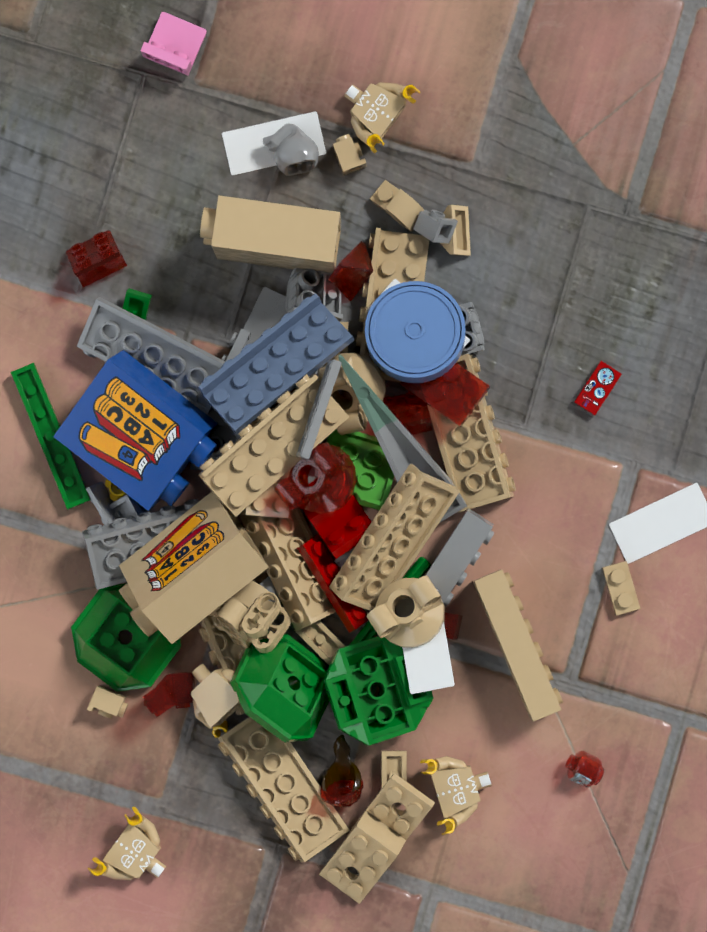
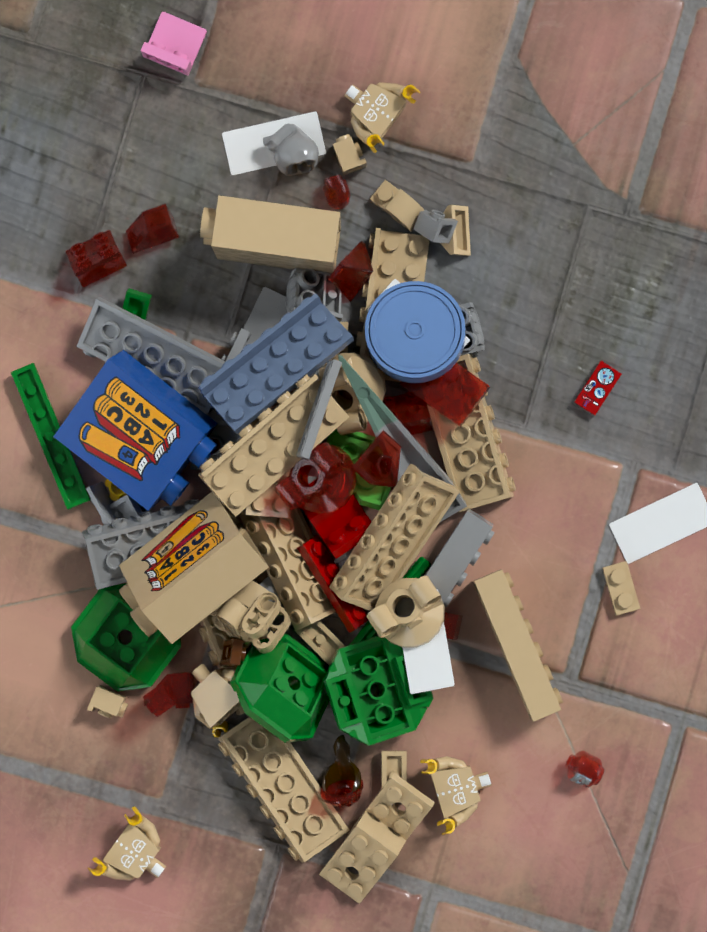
none -> clear red slope [126,204,179,254]
none -> reddish brown plate [220,639,246,667]
none -> clear red piece [323,175,351,209]
none -> clear red slope [351,430,402,487]

